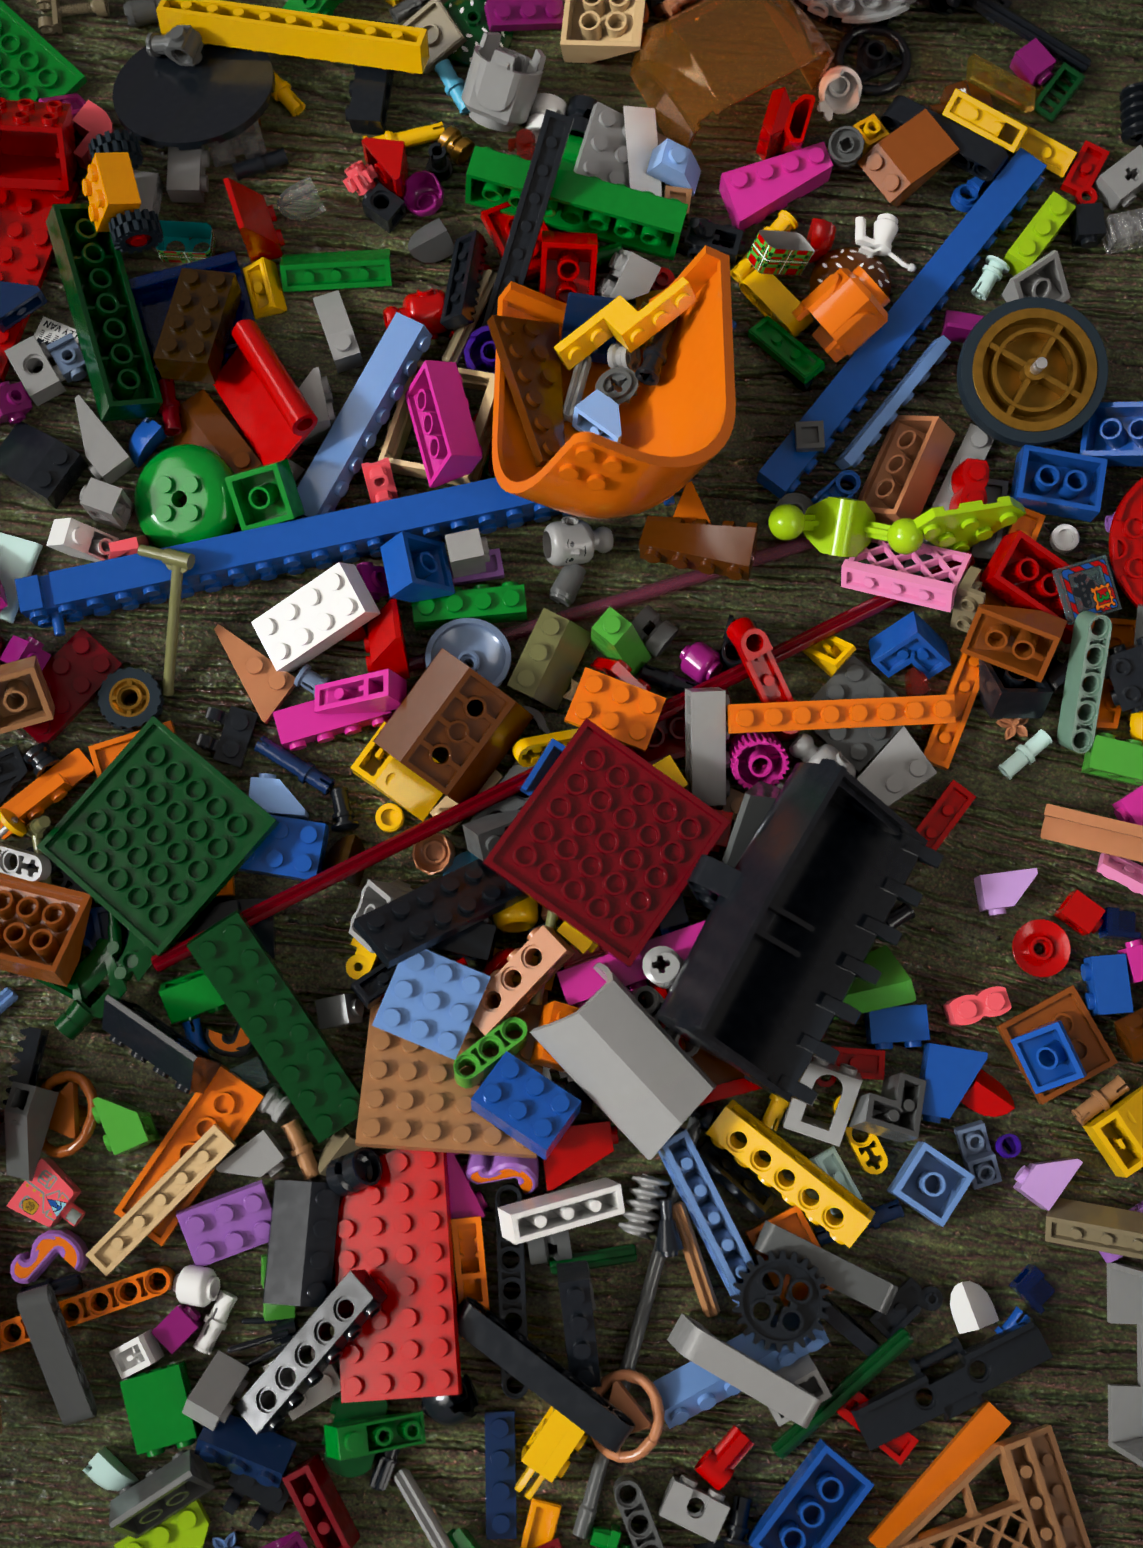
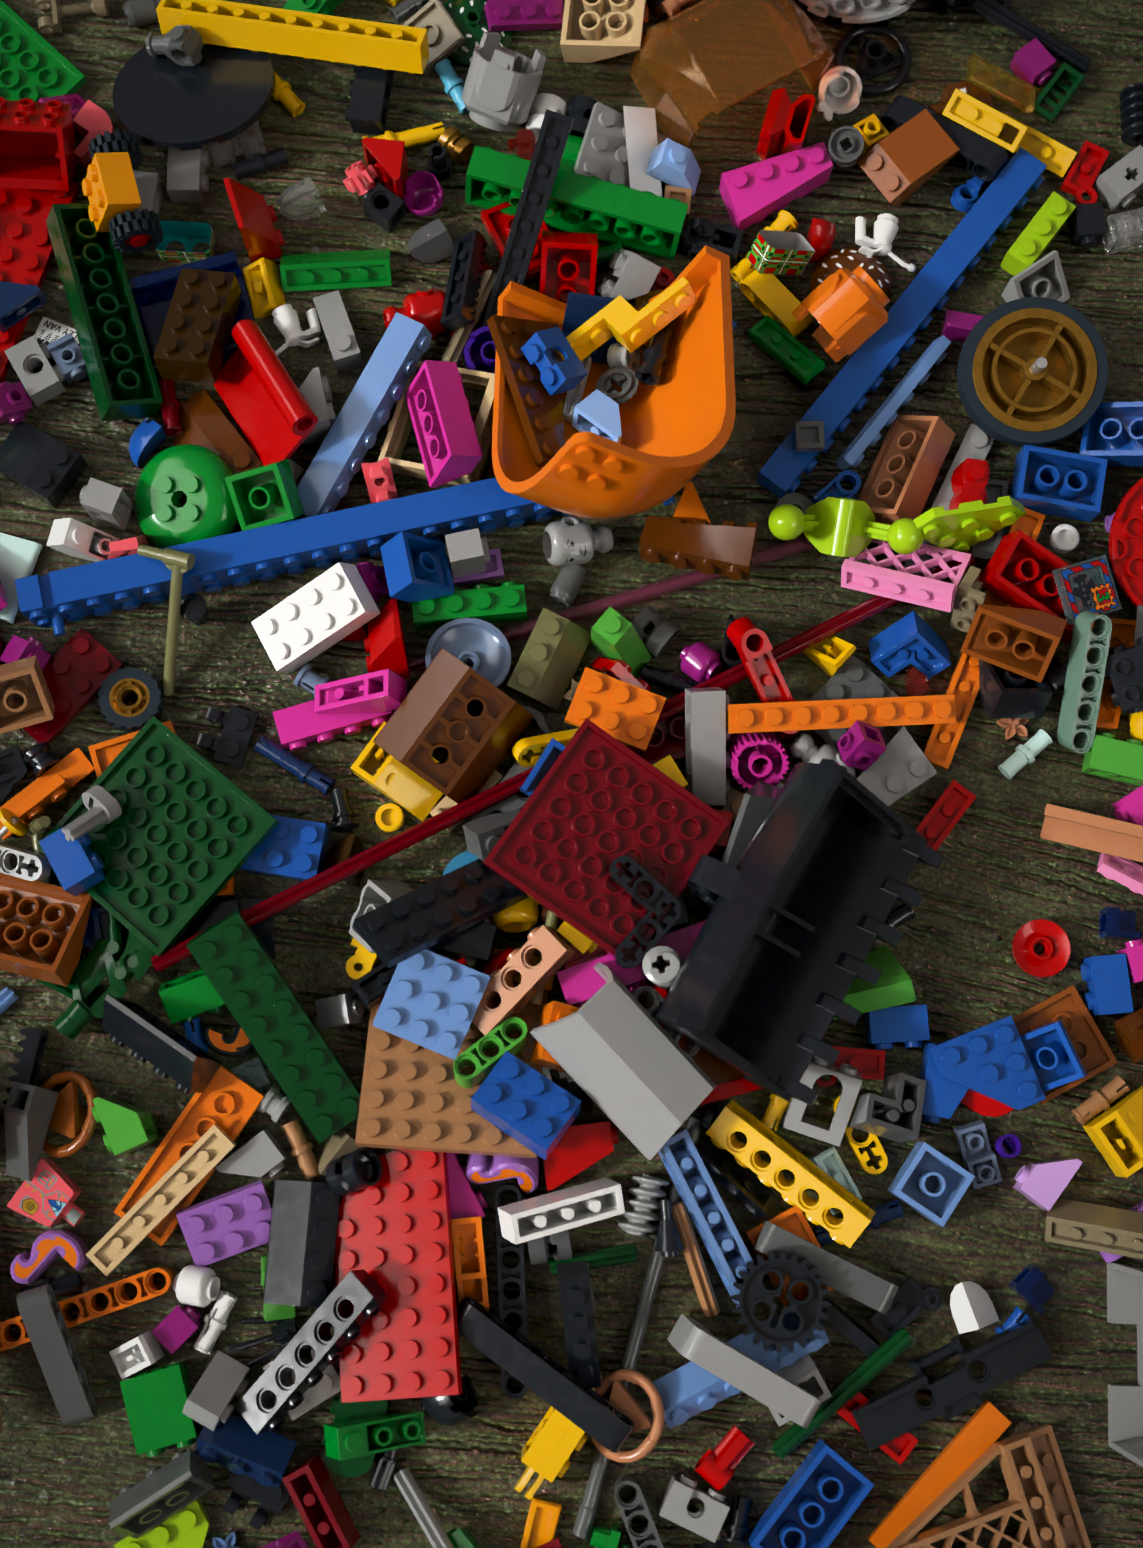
light grey slope [75,395,135,484] -> none
light aqua brick [83,1447,140,1491] -> none
nougat wing [214,624,295,725] -> none
light blue slope [249,773,309,819] -> none
nougat hair [412,832,456,875] -> none
dark blue plate [485,1410,517,1540] -> none
coral brick [943,986,1012,1027] -> none
light aqua pin [971,255,1010,300] -> none
lavender slope [974,868,1038,916] -> none
red brick [1054,890,1106,936] -> none
none -> blue brick [39,825,106,897]
none -> light grey piece [62,785,122,842]
none -> black pin [180,593,209,626]
none -> white piece [272,304,322,356]
none -> blue brick [521,327,588,396]
none -> black beam [609,856,682,969]
none -> magenta brick [837,720,887,771]
none -> blue plate [928,1015,1046,1110]

